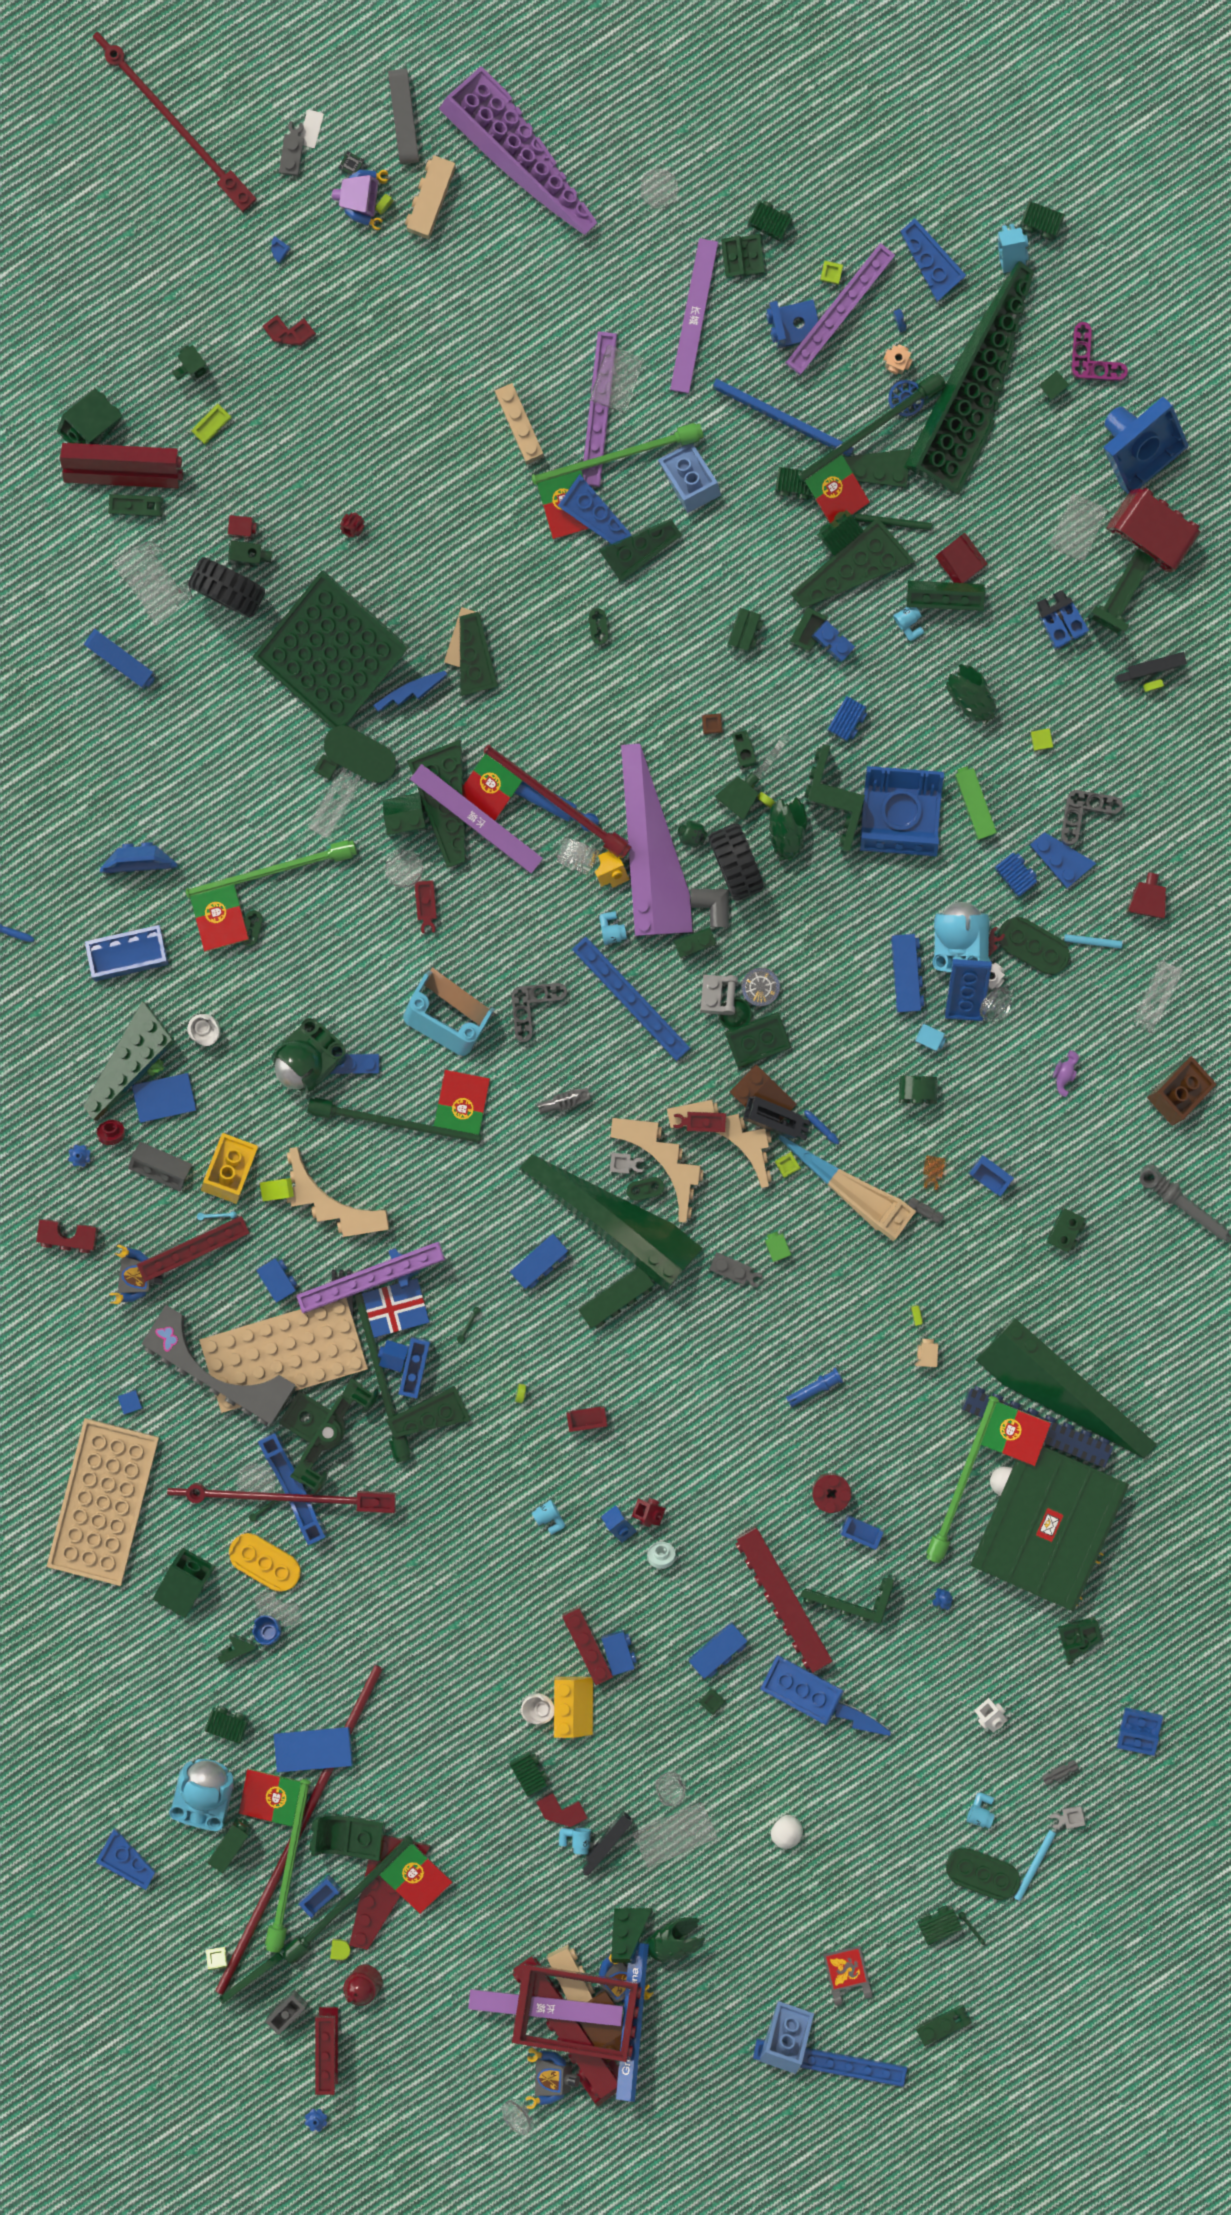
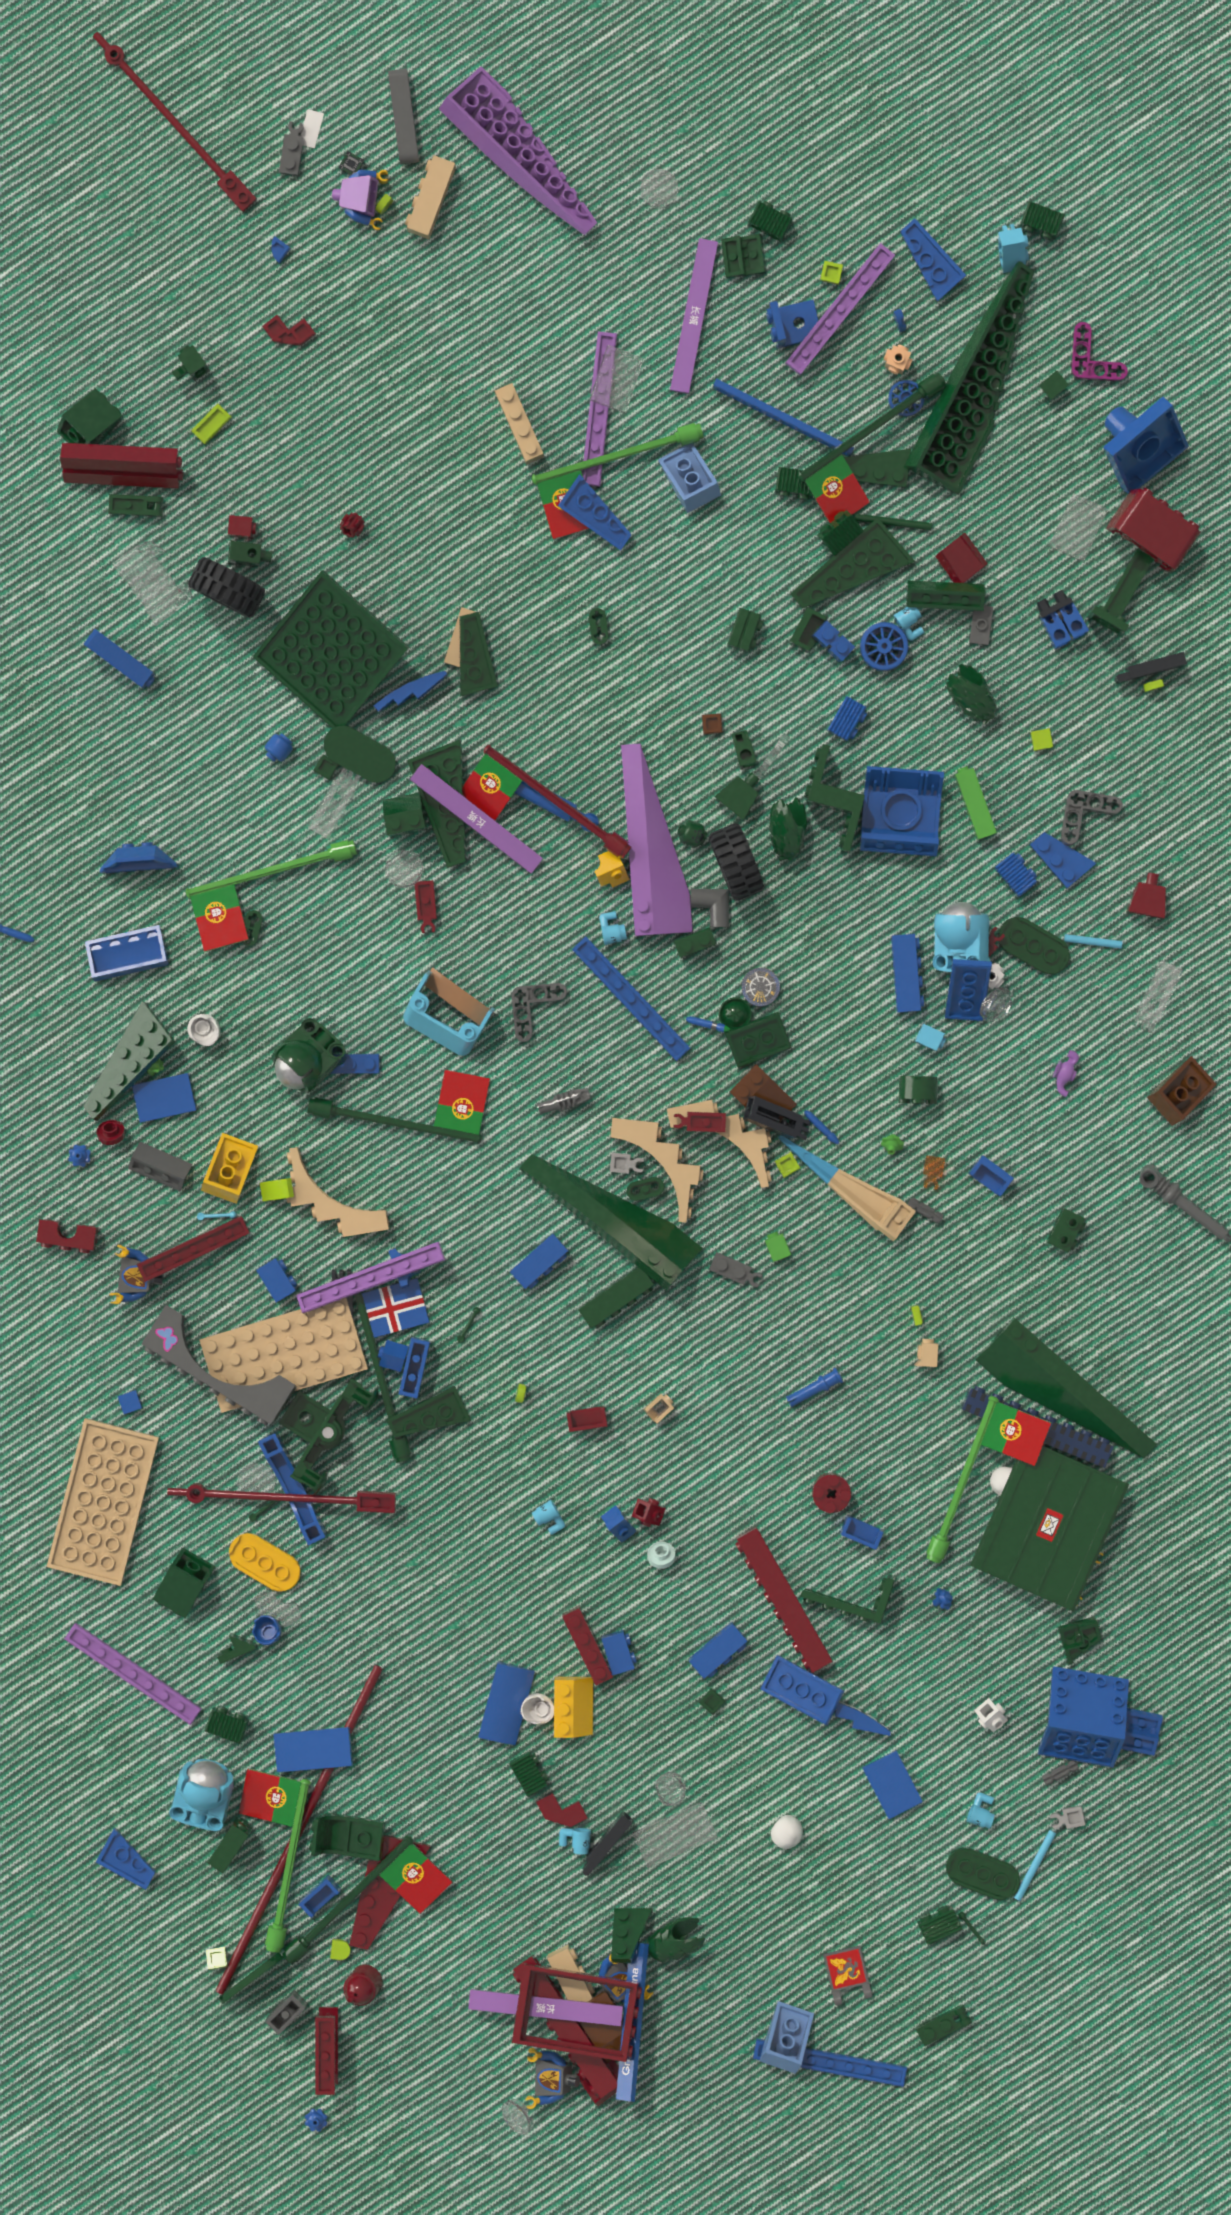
clear brick [556,837,599,875] -> none
dark green wing [598,519,682,581] -> none
light grey plate [700,975,738,1015] -> none
lime tile [757,792,776,808] -> none
none -> medium lavender tile [64,1623,202,1725]
none -> blue head [265,733,293,762]
none -> blue slope [478,1661,535,1745]
none -> tan window [643,1394,674,1424]
none -> blue piece [686,1016,730,1032]
none -> blue wheel [860,622,908,672]
none -> blue tile [862,1750,923,1819]
none -> bright green plant [881,1134,904,1155]
none -> dark grey plate [969,606,993,646]
none -> blue bracket [1038,1666,1129,1767]

